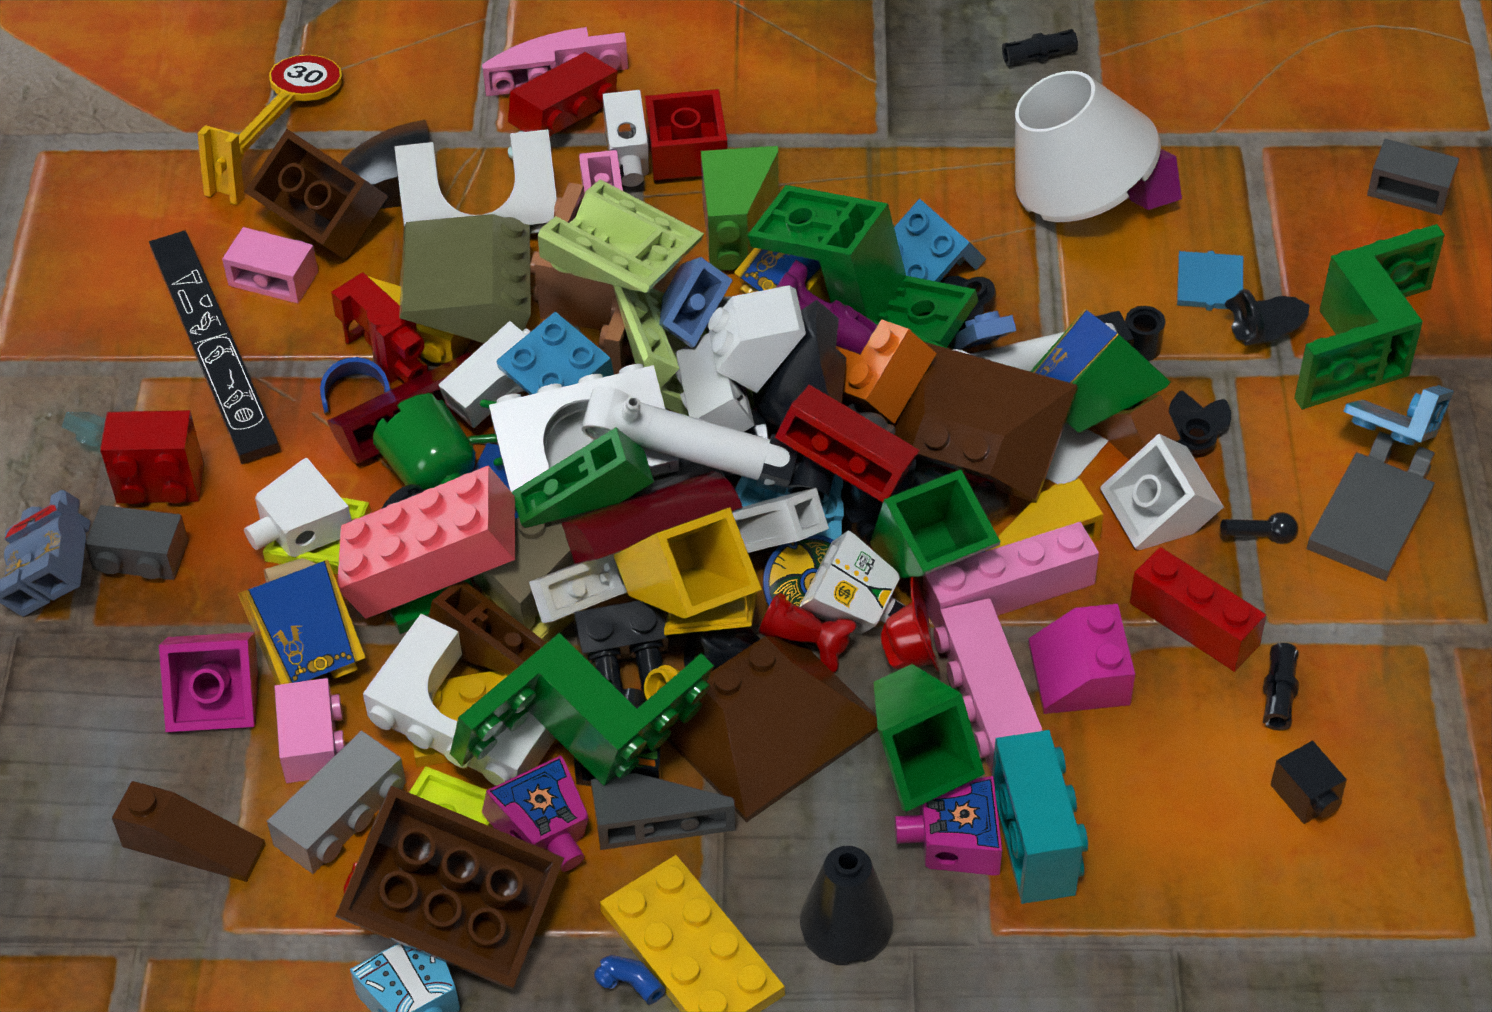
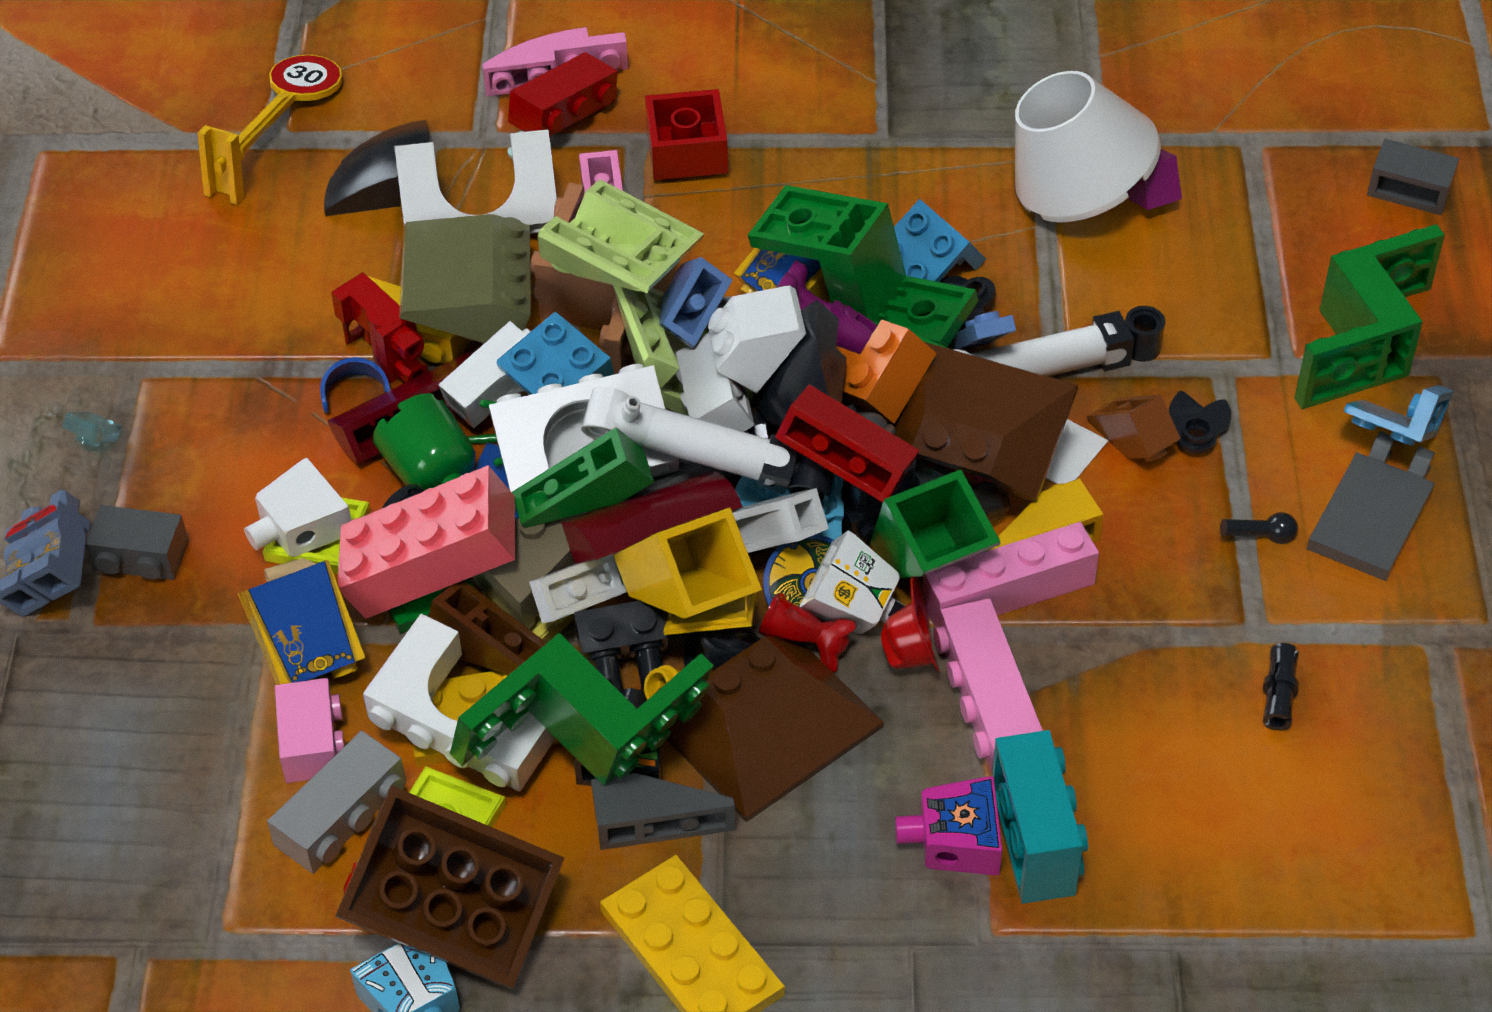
red brick [100,410,204,504] -> none
reddish brown slope [112,781,266,882] -> none
black tile [149,230,280,464] -> none
dark pink slope [159,632,258,732] -> none
bright pink brick [222,227,318,304] -> none
reddish brown brick [245,129,388,260] -> none
torso [482,755,588,872] -> none
blue arm [594,955,666,1004] -> none
white torso [603,90,649,187] -> none
bright green slope [701,146,779,271] -> none
black cone [800,846,893,965] -> none
green slope [873,664,985,812] -> none
black pin [1002,29,1078,66] -> none
dark pink slope [1028,604,1135,714] -> none
green slope [1030,309,1171,433] -> none
white slope [1100,434,1224,550] -> none
red brick [1130,546,1267,672] -> none
dark azure piece [1177,251,1243,311] -> none
black piece [1225,289,1310,346] -> none
black brick [1271,741,1347,824] -> none

